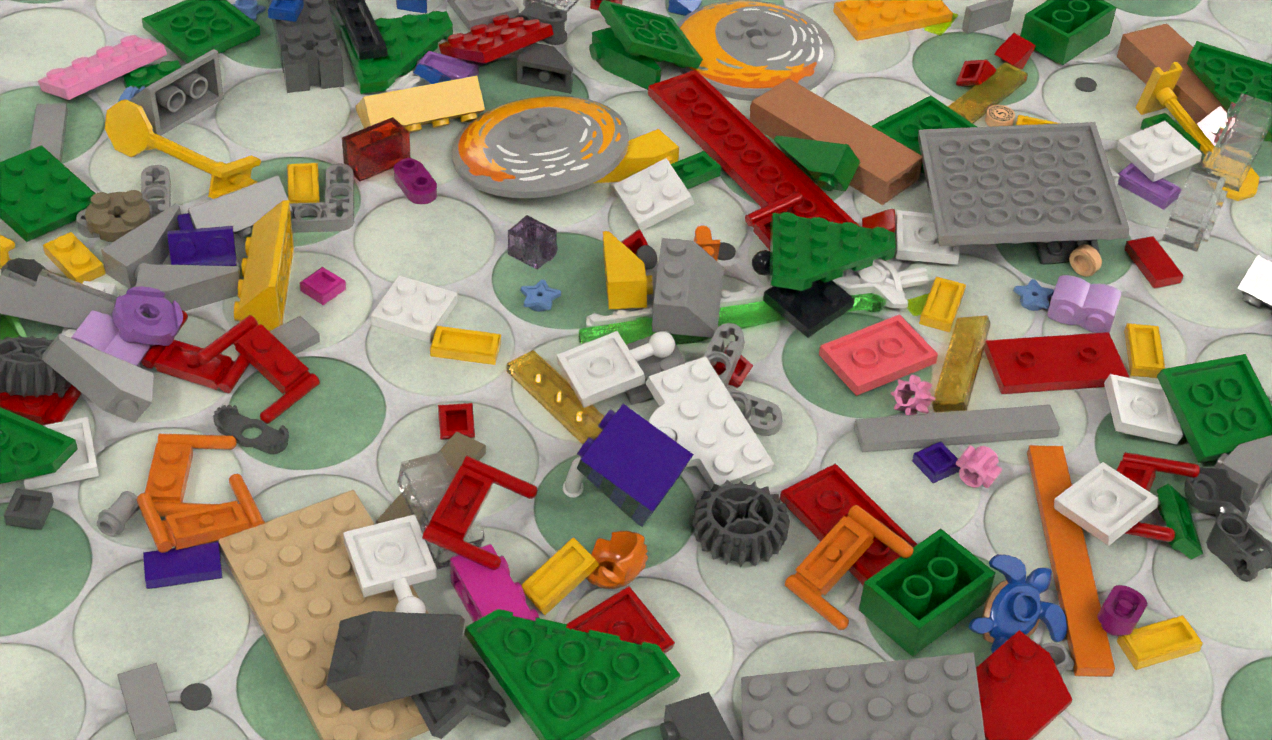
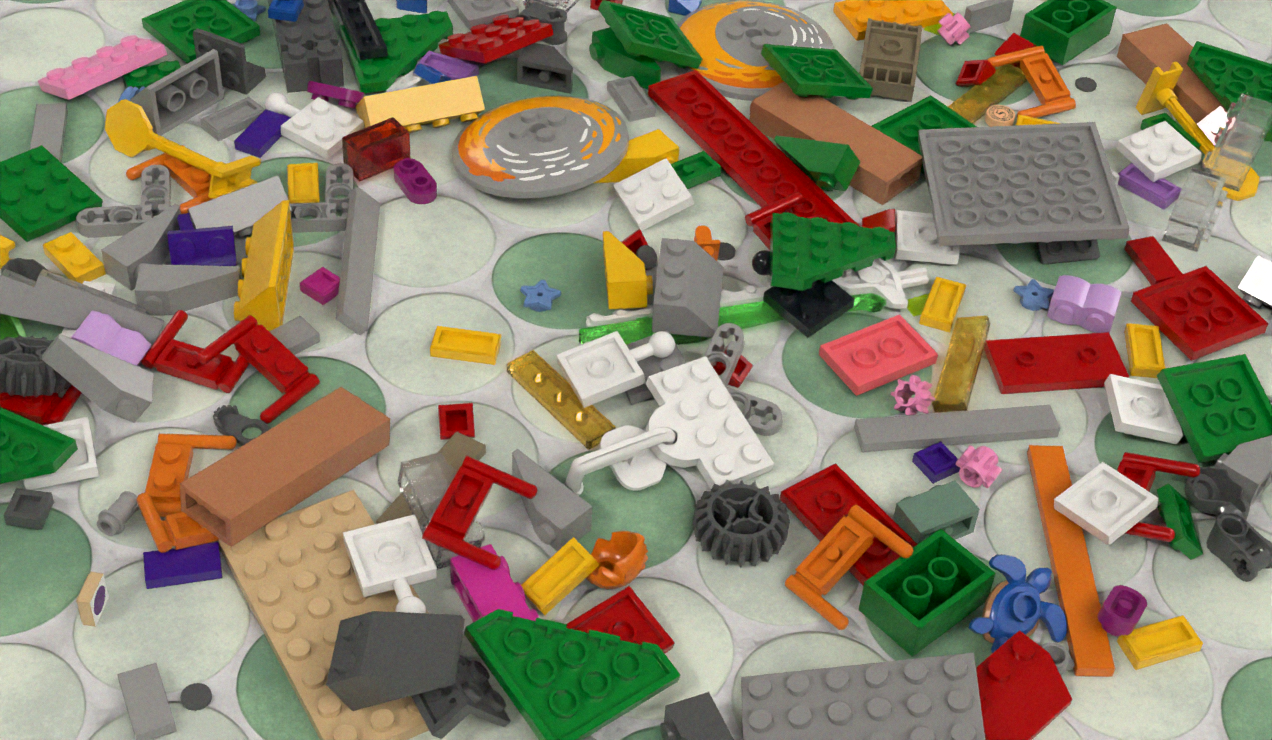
dark tan plate [85,190,151,242] -> none
medium lavender plate [112,286,183,346] -> none
white plate [371,275,458,343] -> none
clear purple brick [508,215,558,270] -> none
dark purple slope [577,404,694,527] -> none
light nougat tile [1069,244,1102,277] -> none
none -> tan tile [76,572,109,627]
none -> orange plate [126,145,212,214]
none -> nougat brick [180,387,390,547]
none -> dark grey bracket [193,28,266,95]
none -> light grey tile [200,97,265,141]
none -> dark purple tile [234,109,291,158]
none -> white plate [265,92,364,159]
none -> magenta plate [307,81,364,108]
none -> light grey tile [336,186,380,335]
none -> light grey slope [512,449,592,551]
none -> light grey tile [607,76,656,122]
none -> green plate [761,44,873,100]
none -> dark tan plate [859,18,922,102]
none -> sand green brick [893,480,980,544]
none -> bright pink gear [937,12,971,46]
none -> orange plate [987,45,1076,118]
none -> red plate [1131,266,1269,361]

